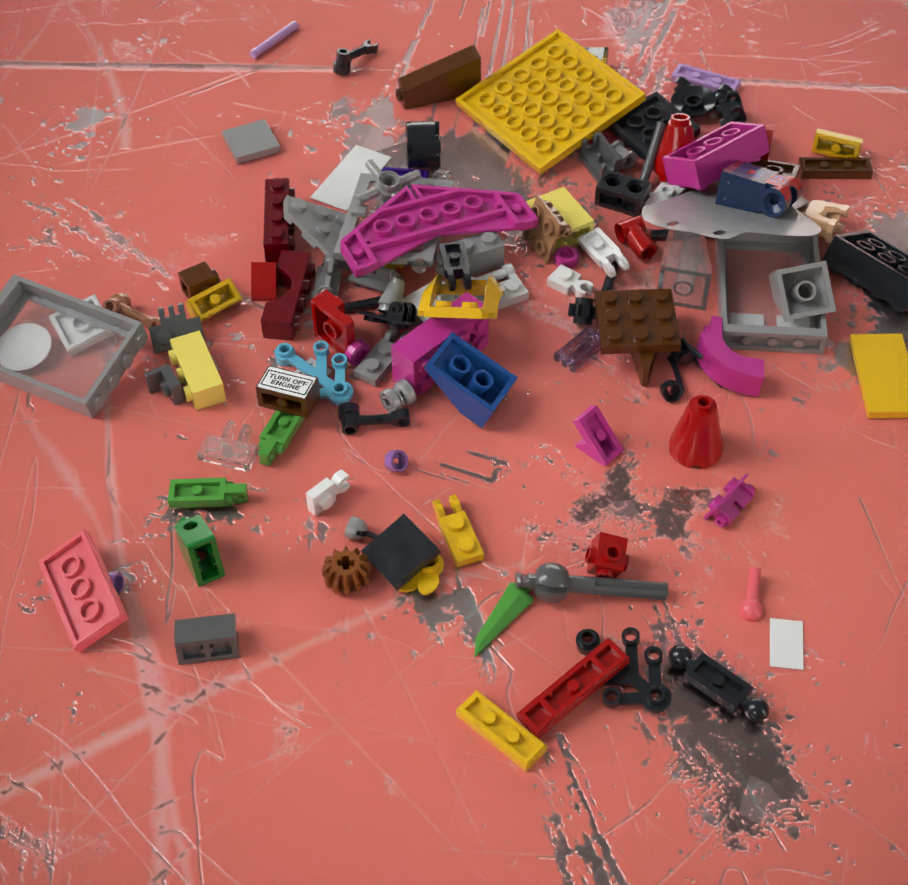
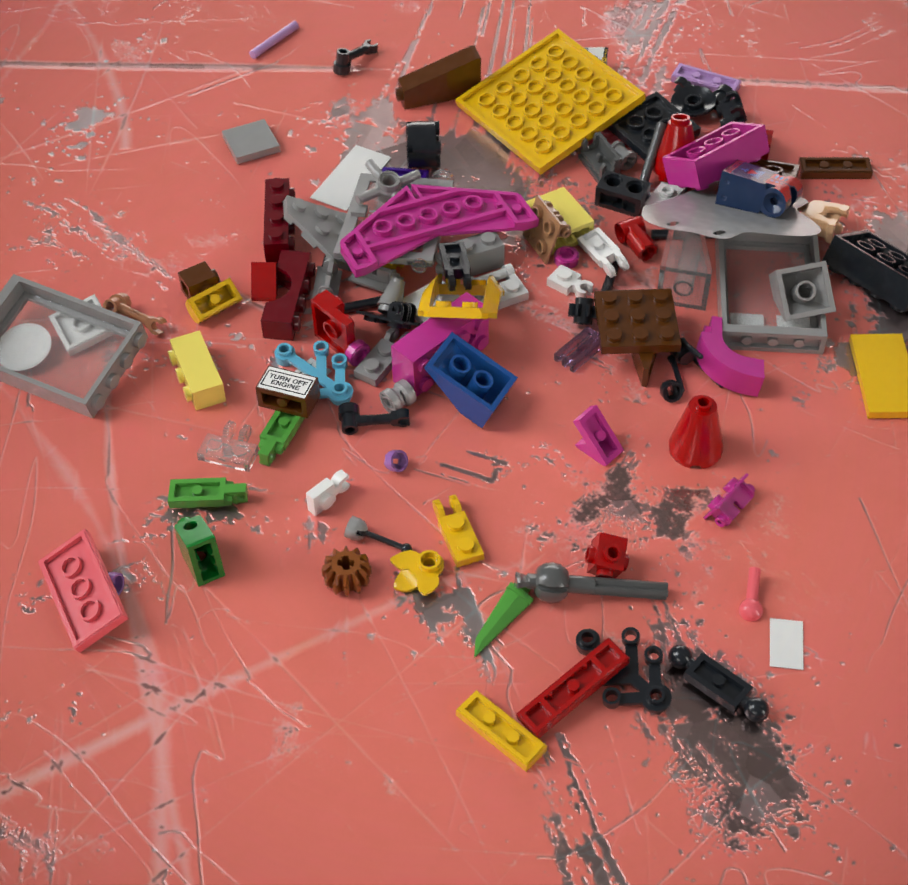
dark grey bracket [144,364,185,406] -> none
dark grey hinge [149,303,206,354] -> none
dark grey hinge [174,613,239,665] -> none
black tile [361,514,441,591] -> none
yellow brick [811,128,863,157] -> none

